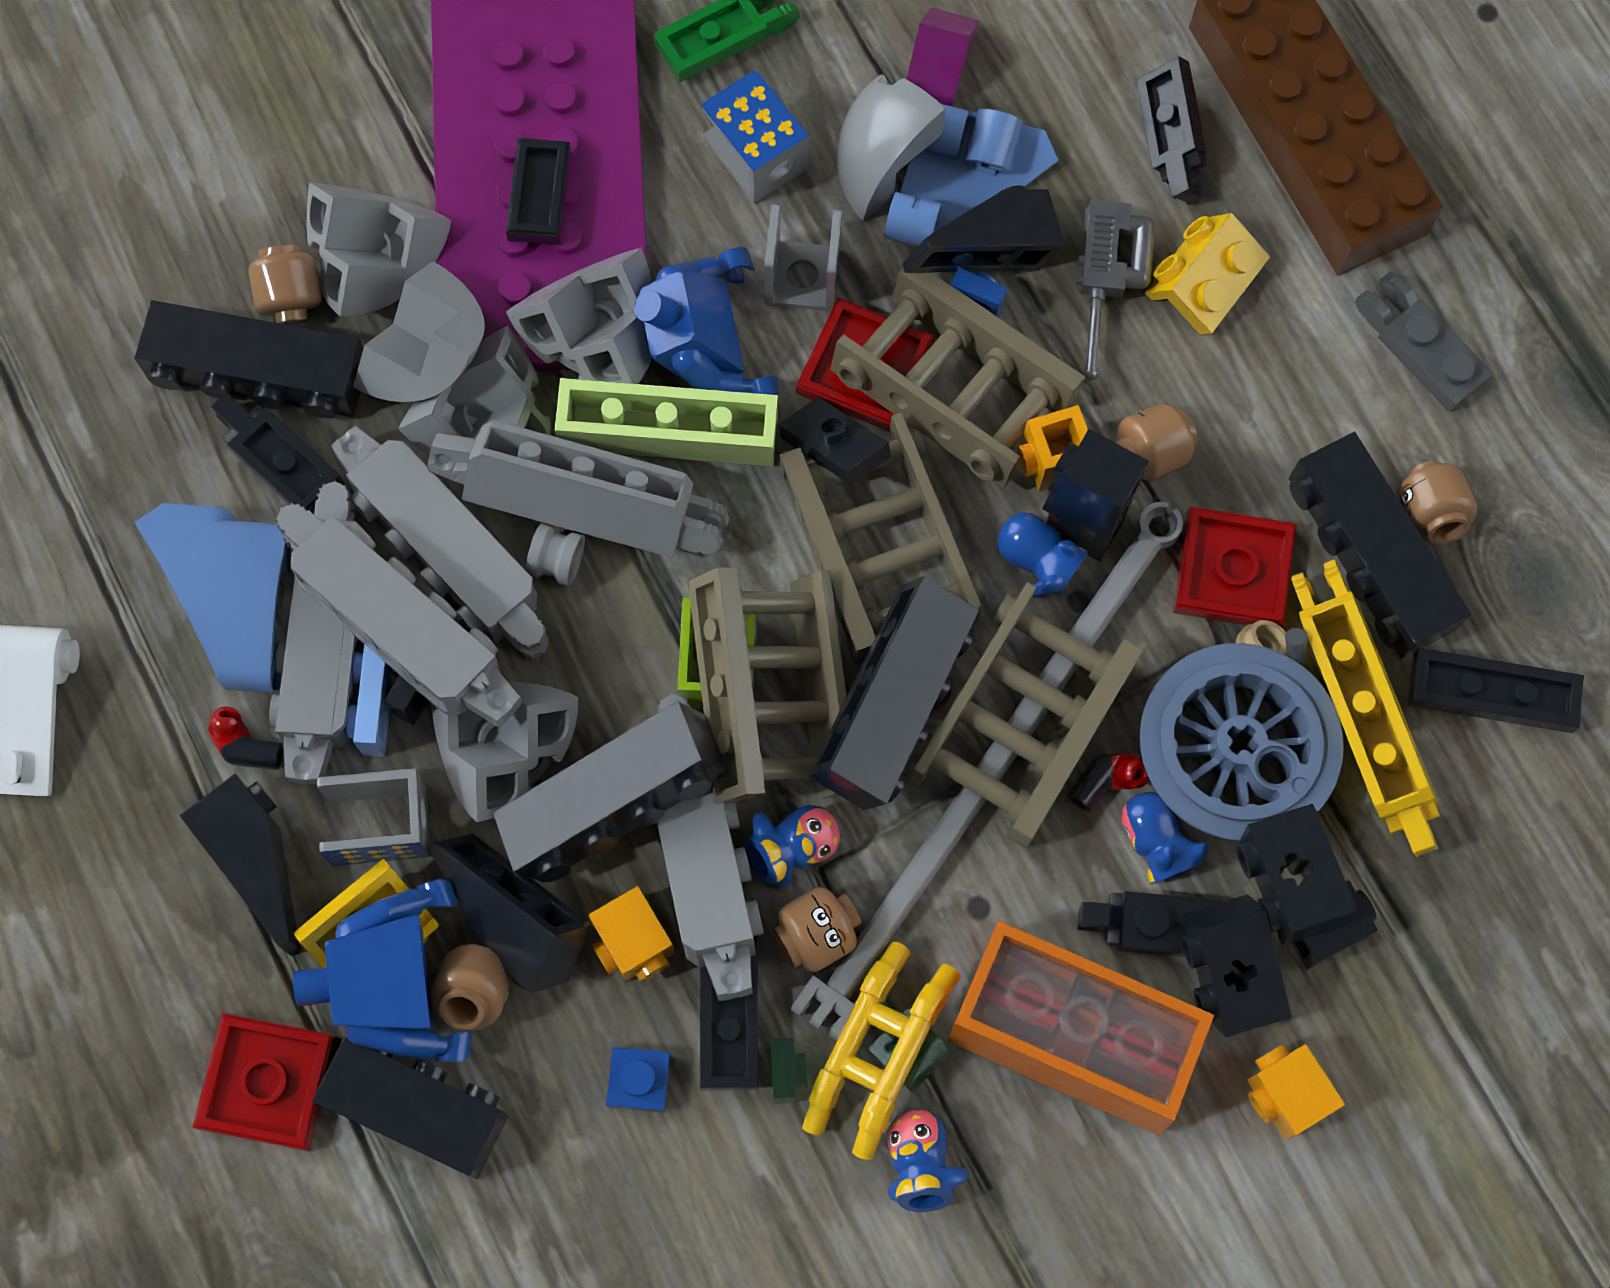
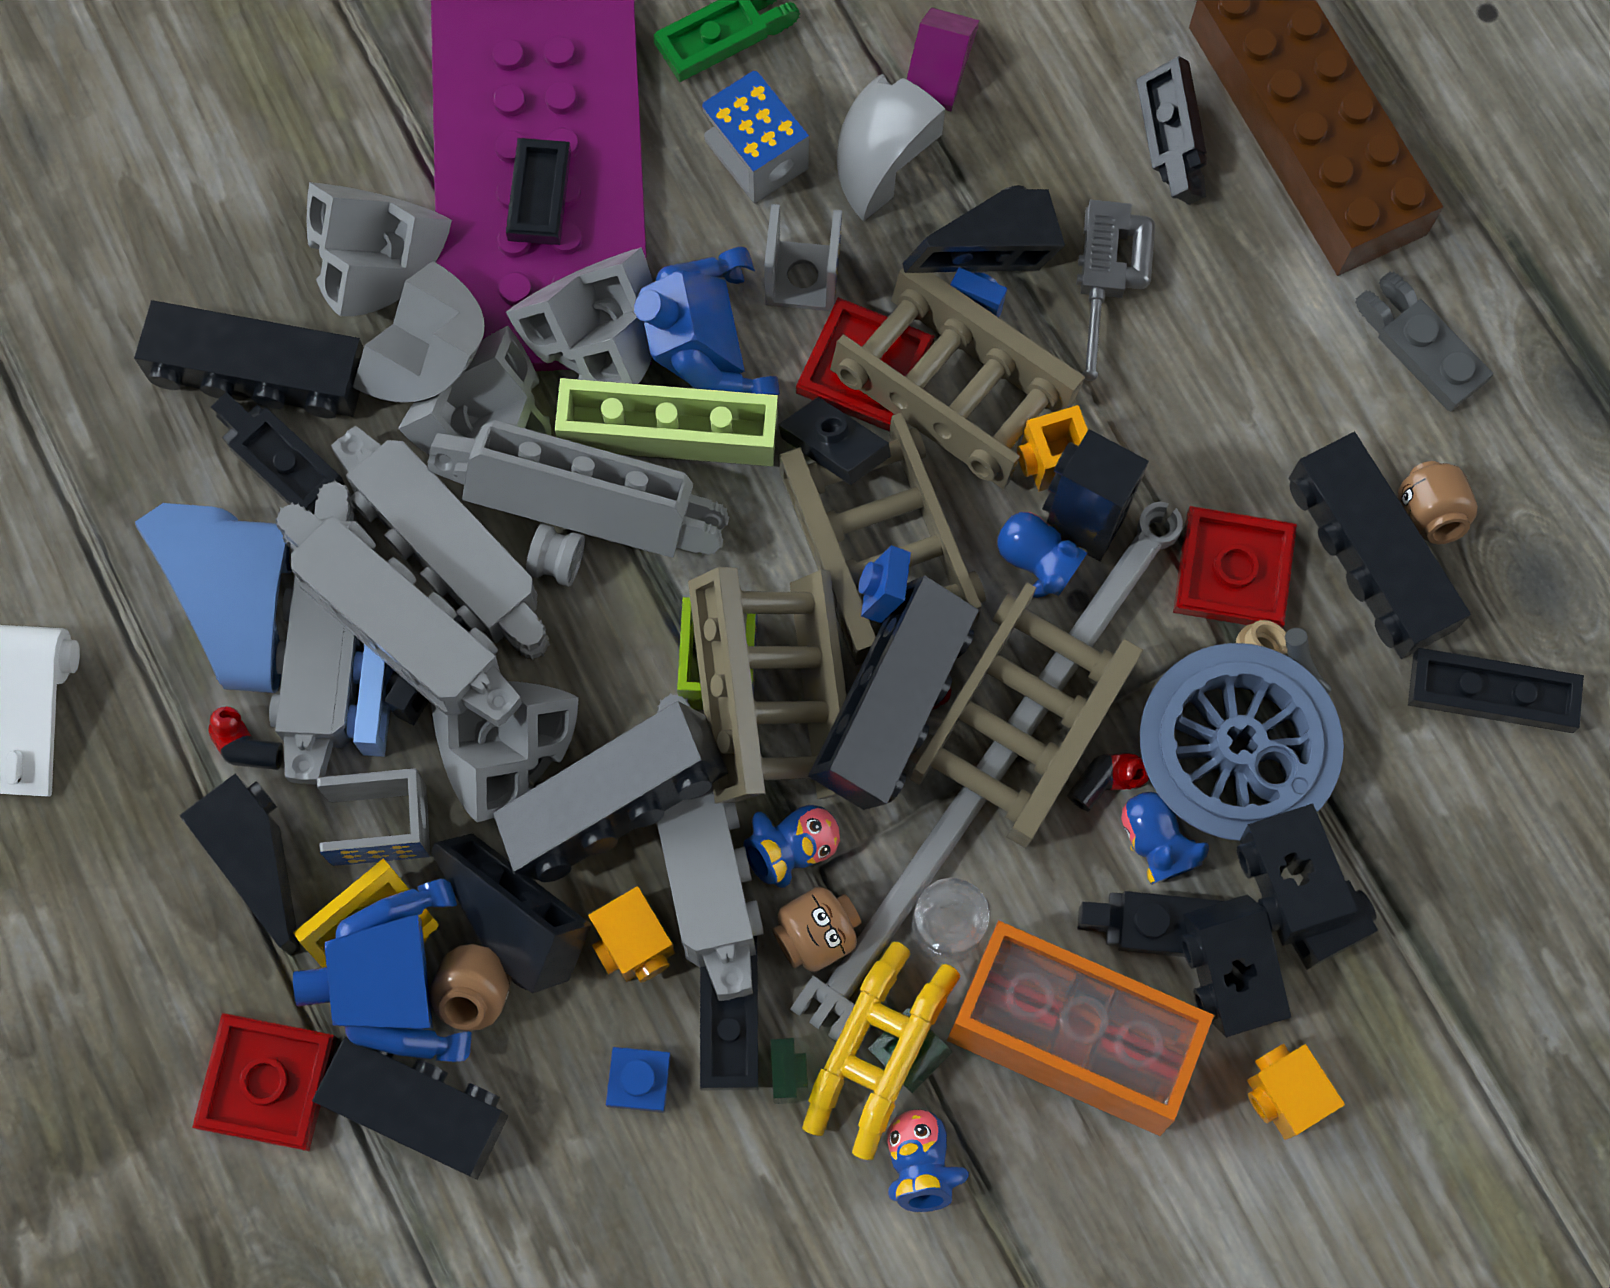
medium nougat head [248,244,323,325] -> none
medium blue panel [884,104,1058,246] -> none
medium nougat head [1115,403,1198,481] -> none
yellow bracket [1145,213,1270,335] -> none
yellow hinge [1291,559,1440,857] -> none
none -> blue plate [859,545,911,623]
none -> clear wheel [910,877,990,965]

